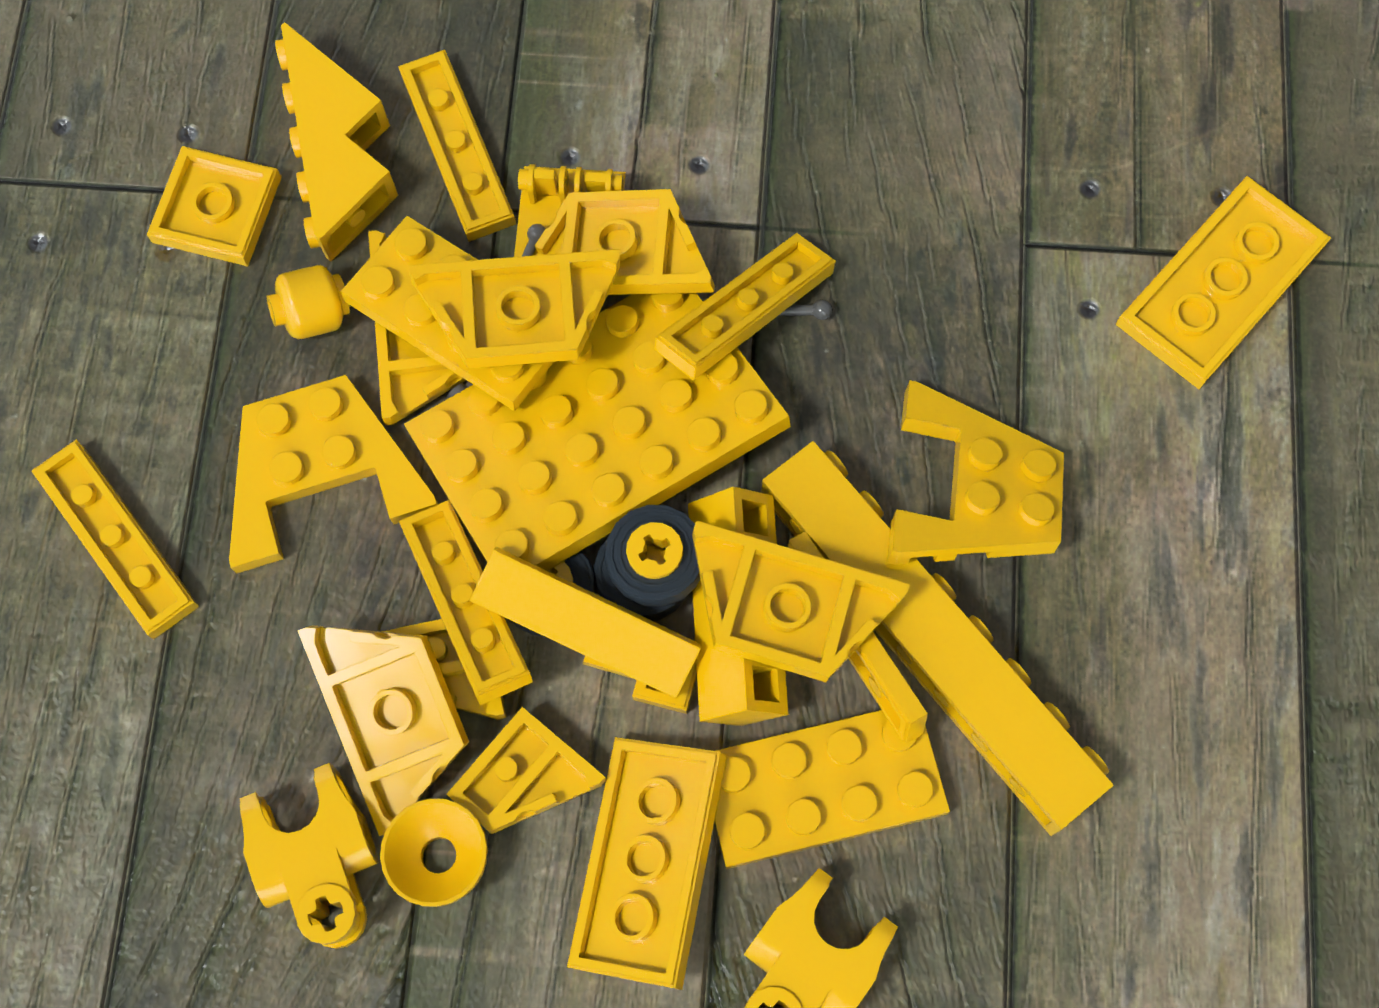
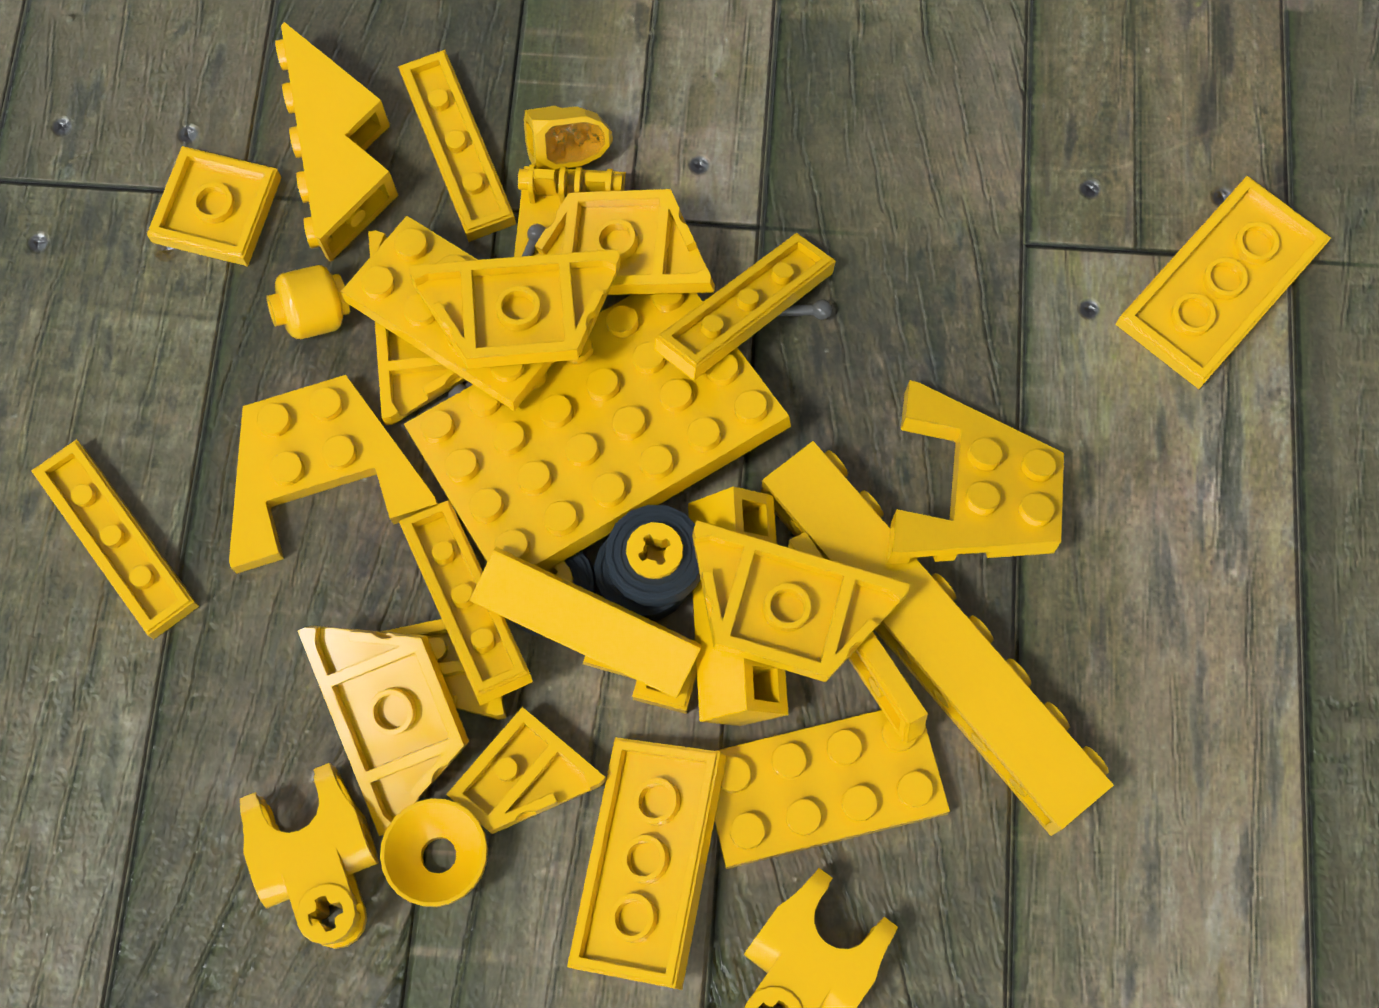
none -> rock [524,106,613,170]

